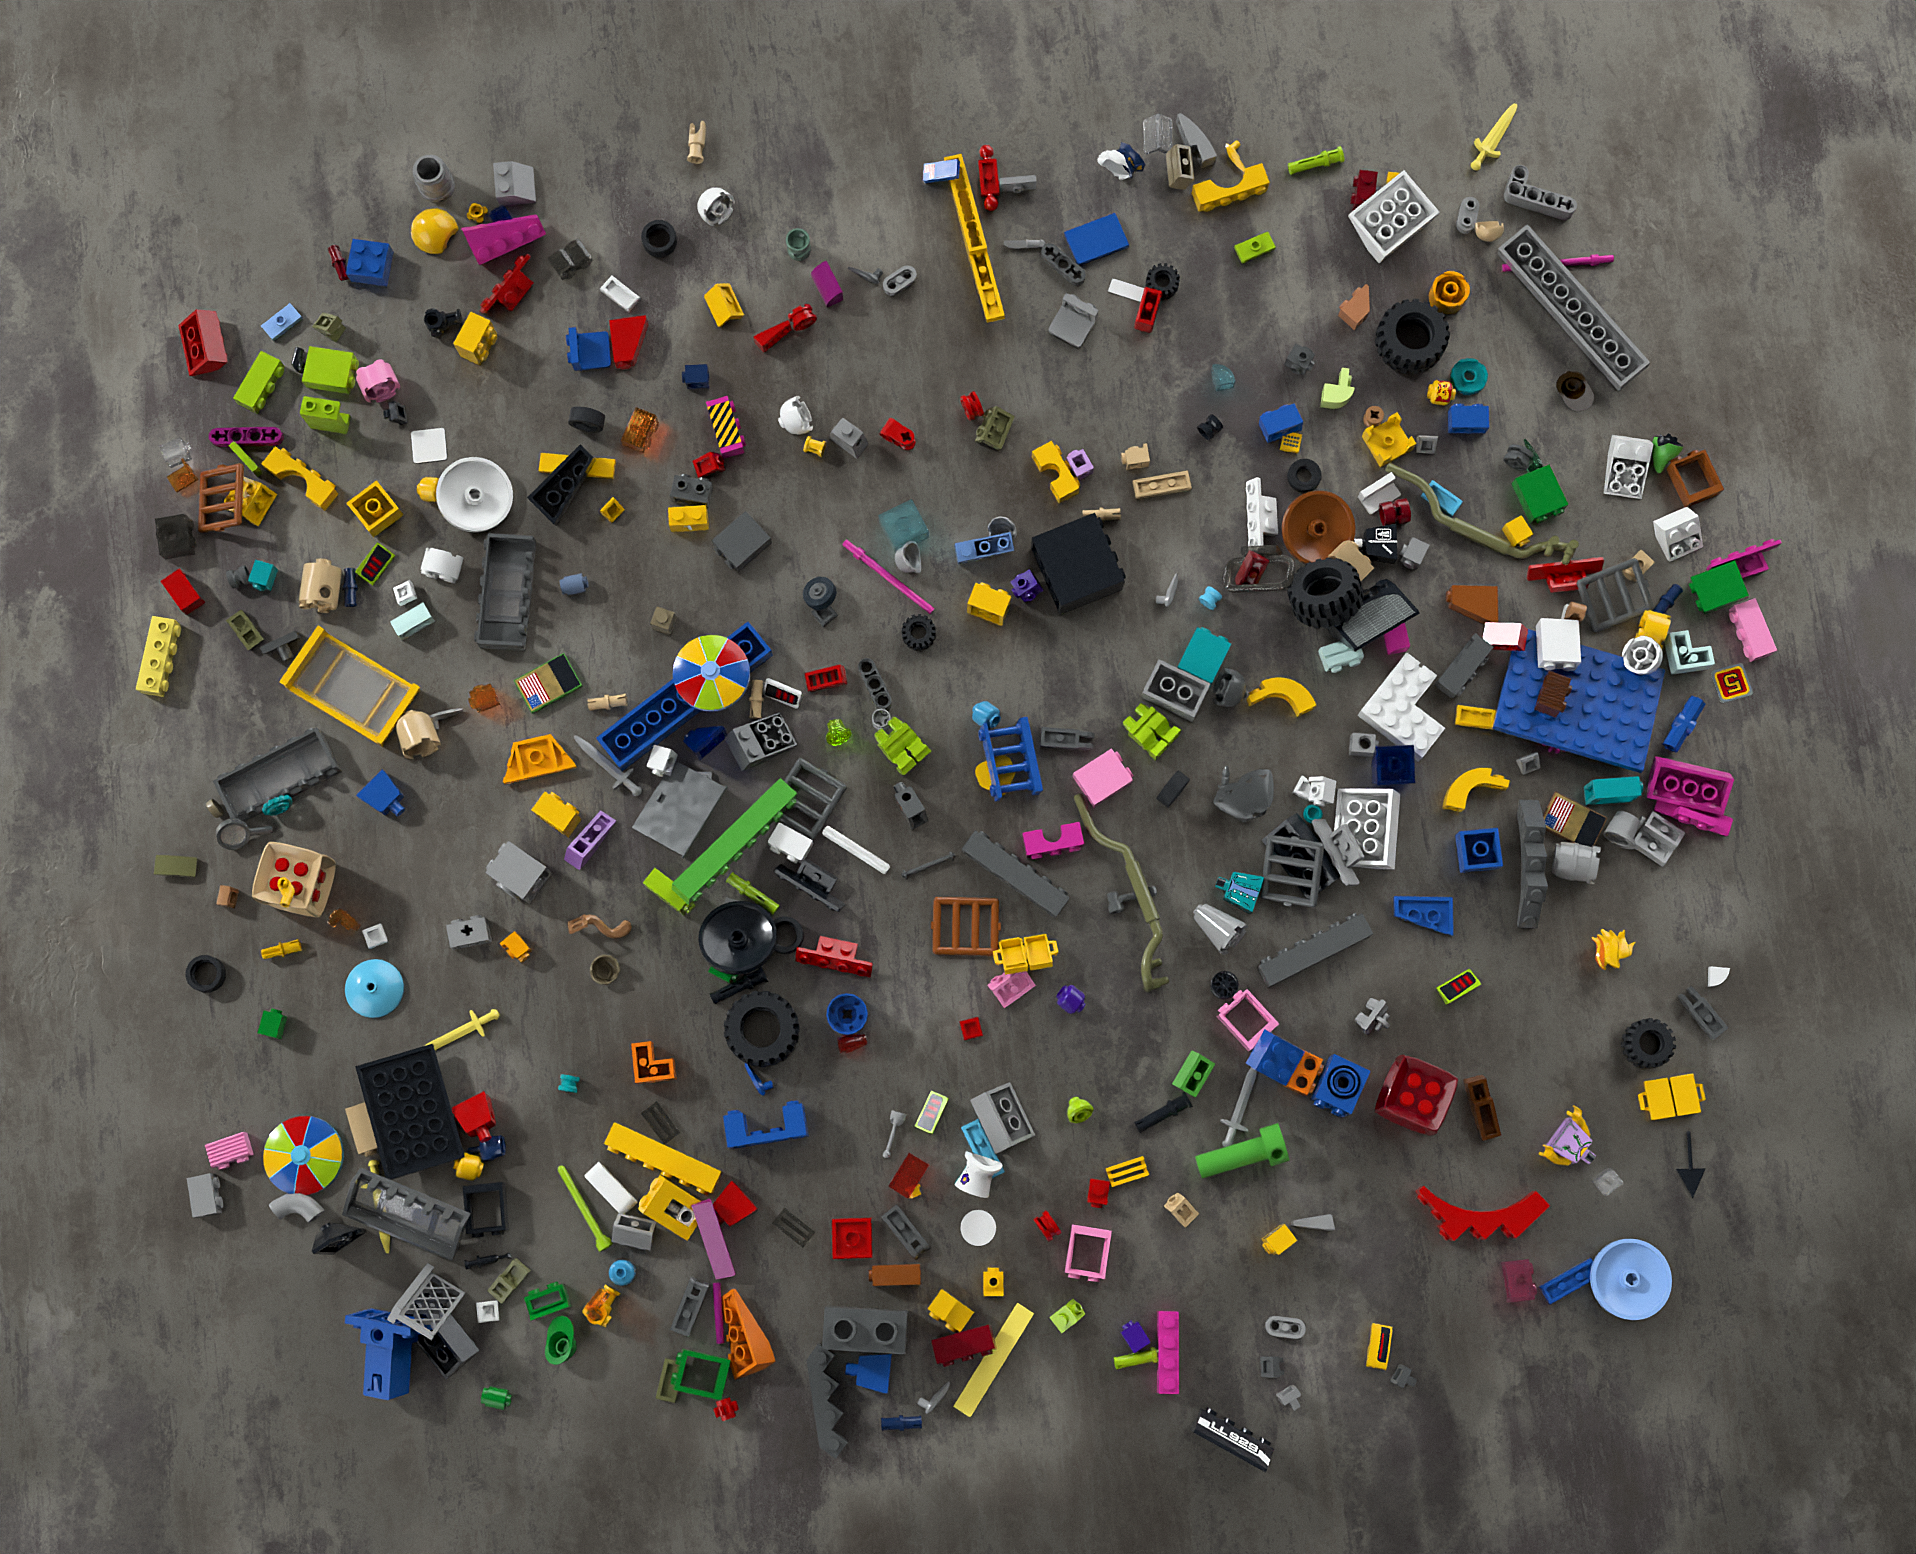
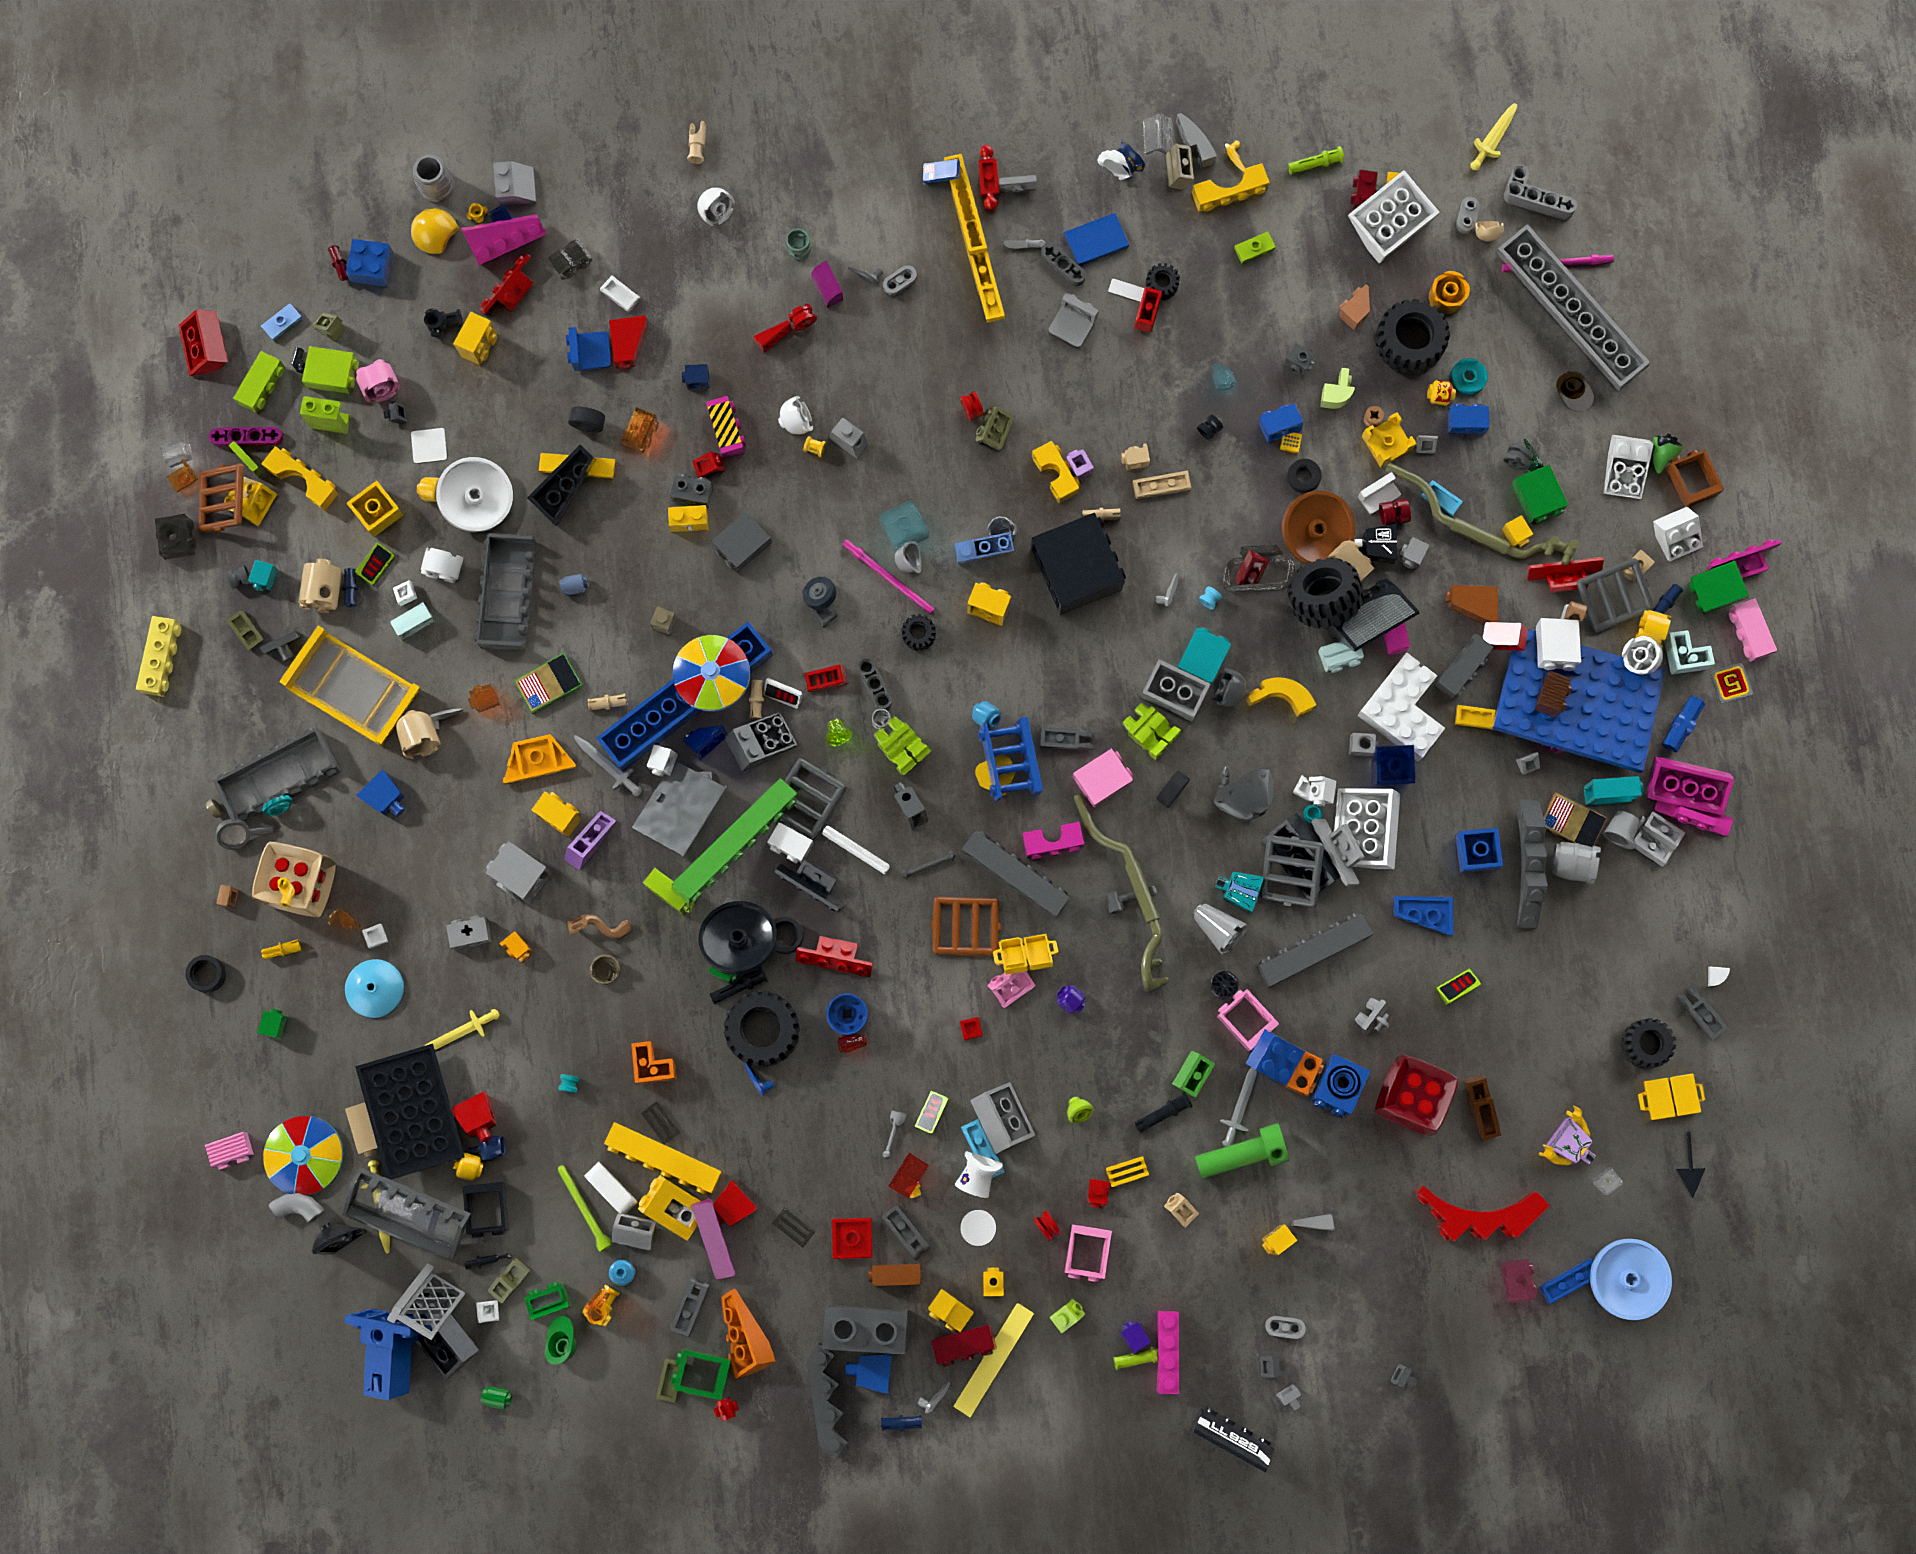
olive slope [154,855,197,878] -> none
red panel [160,568,205,615] -> none
light grey brick [187,1173,223,1218] -> none
yellow slope [600,497,625,523] -> none
black tyre [641,220,677,257] -> none
yellow panel [704,283,744,327] -> none
magenta bar [713,1282,724,1344] -> none
blue plate [723,1100,809,1149] -> none
lime pin [726,872,780,915] -> none
red piece [879,418,916,450] -> none
dark purple brick [1011,569,1044,602] -> none
white bracket [1246,477,1278,553] -> none
slope [1366,1323,1393,1370] -> none
yellow arch [1442,768,1510,812] -> none
yellow hair [1592,929,1636,970] -> none

